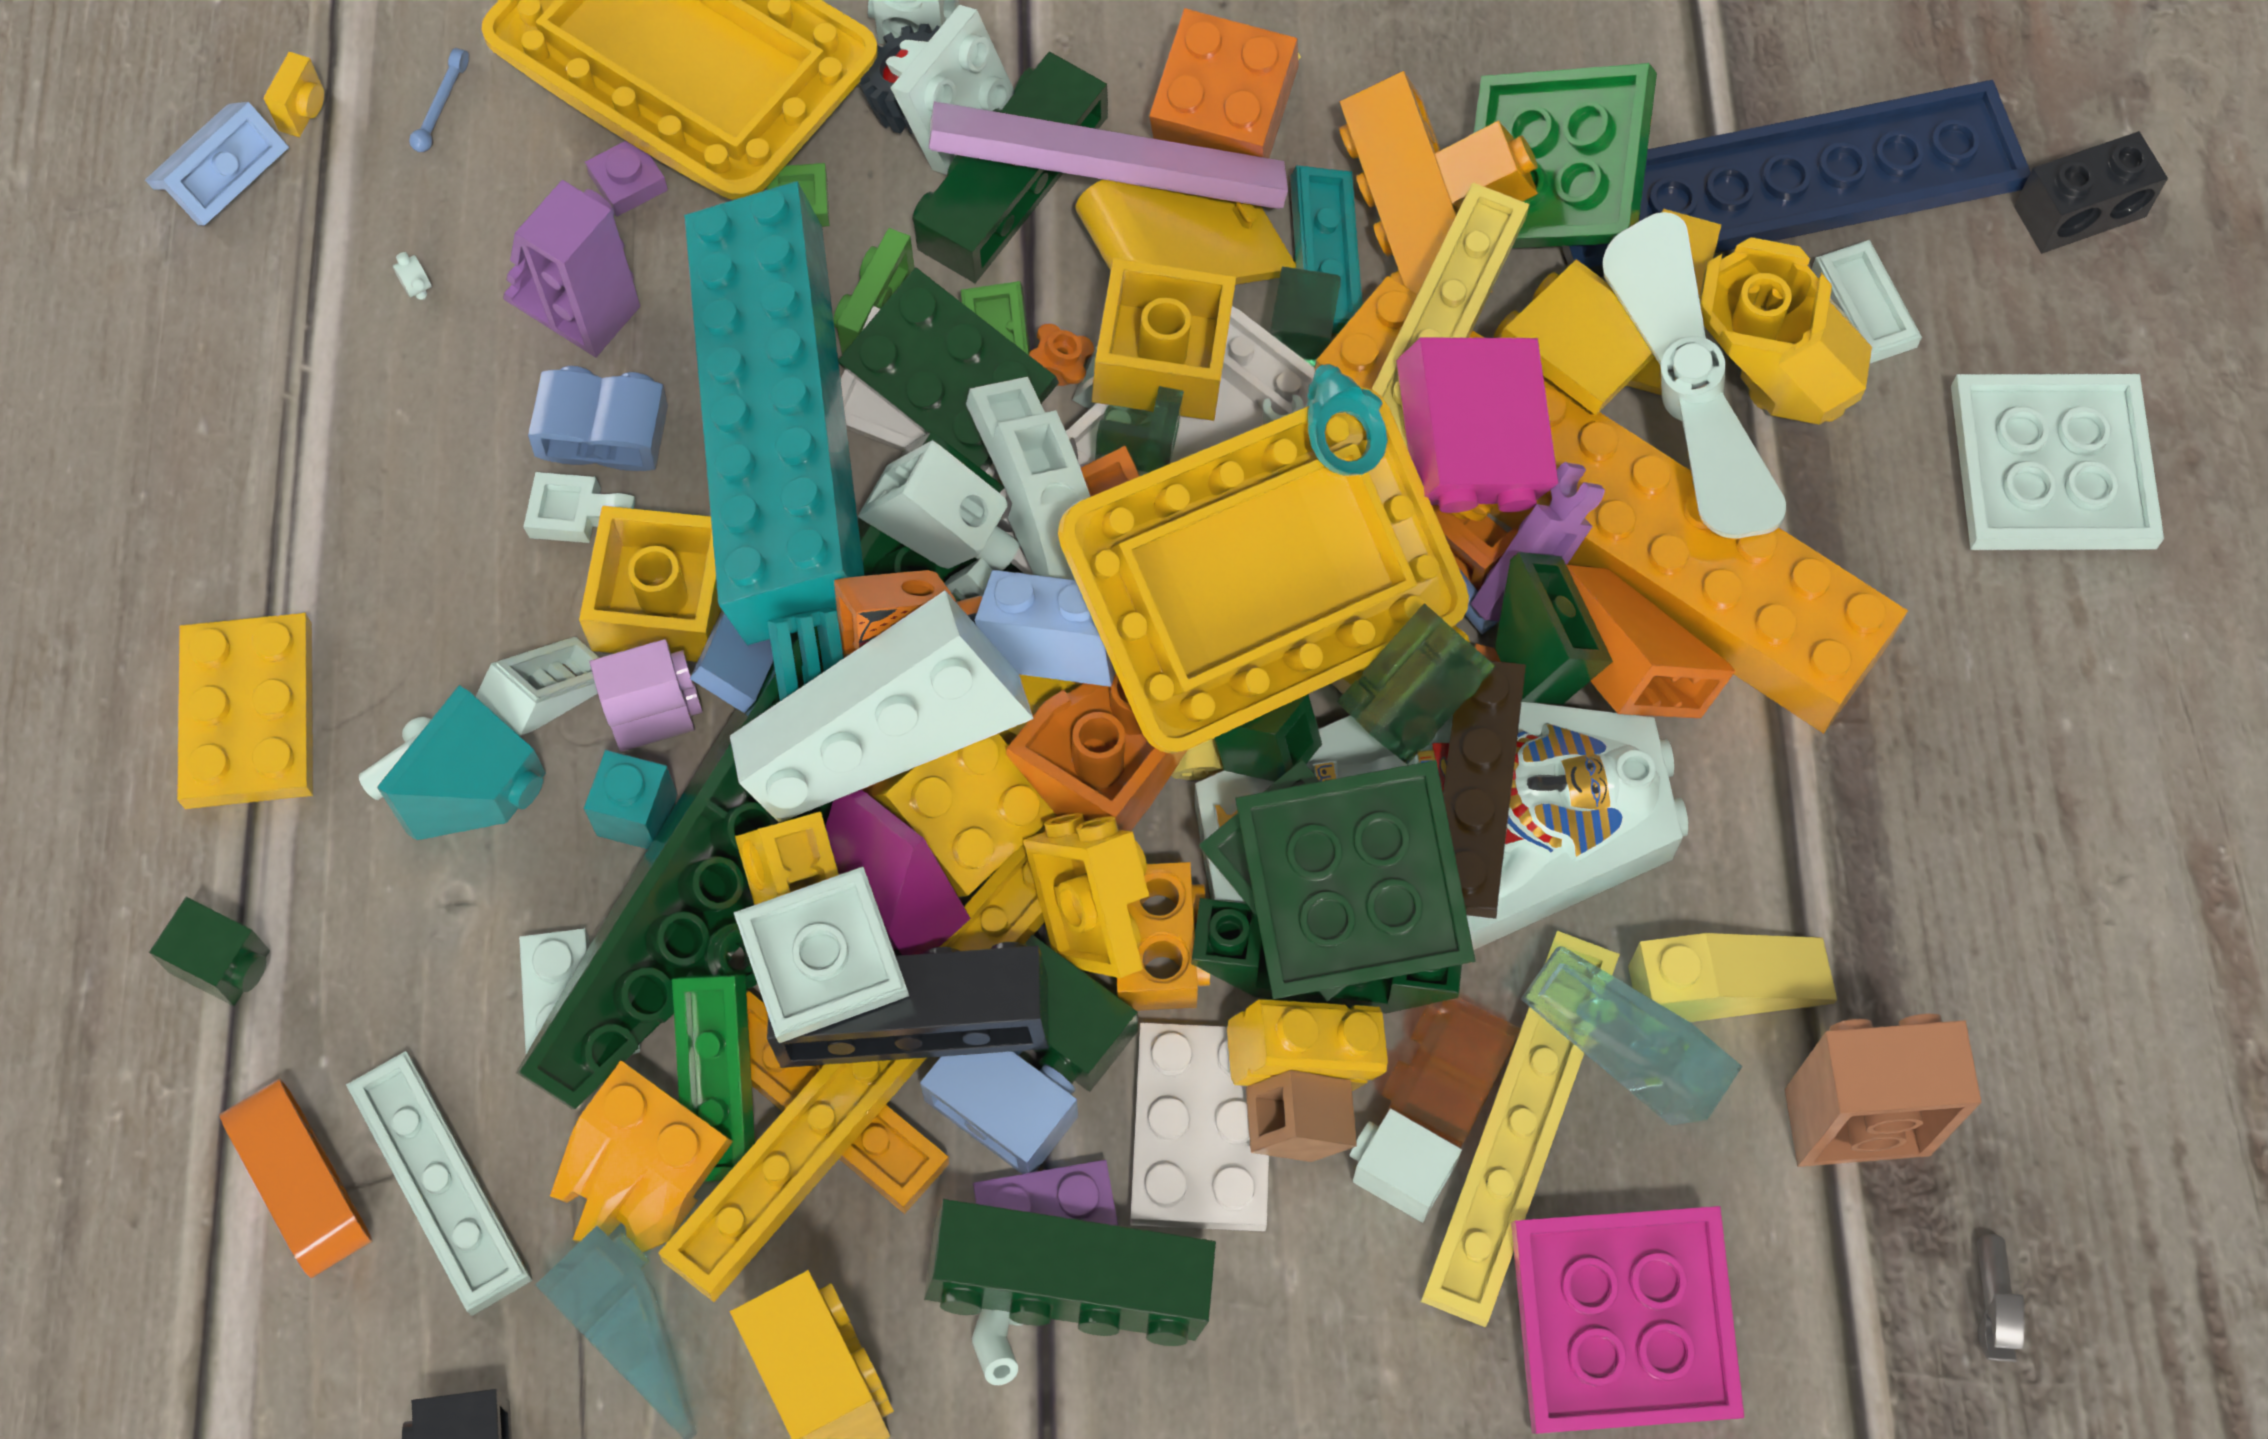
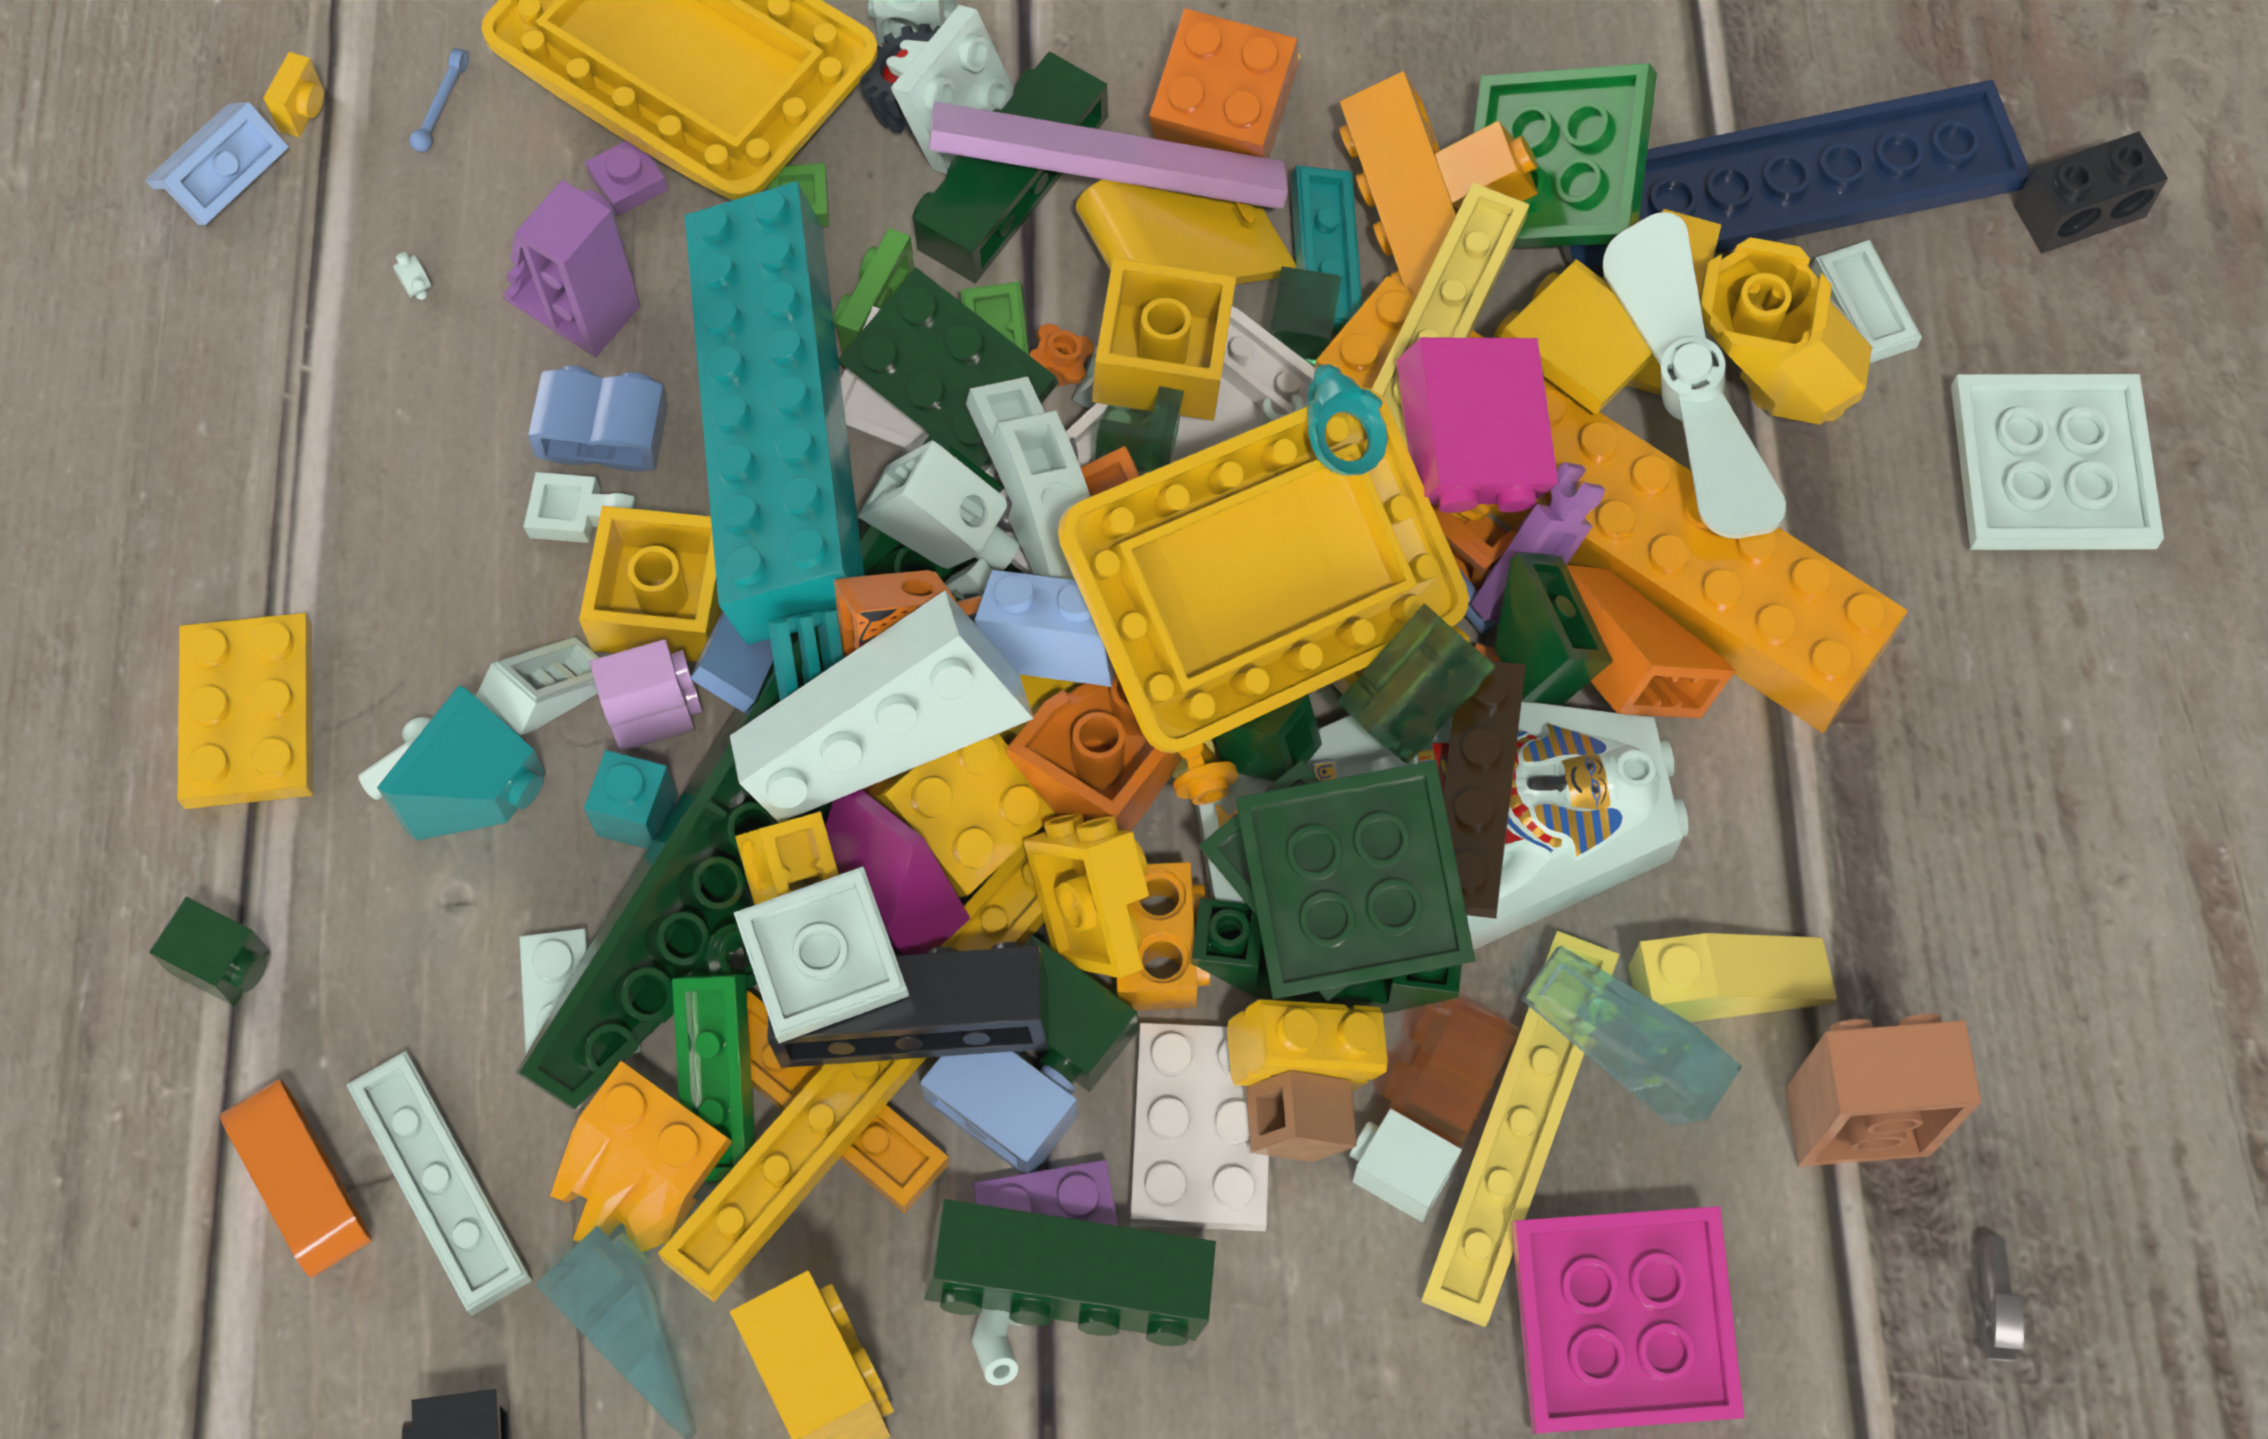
none -> light orange plate [1173,743,1239,805]

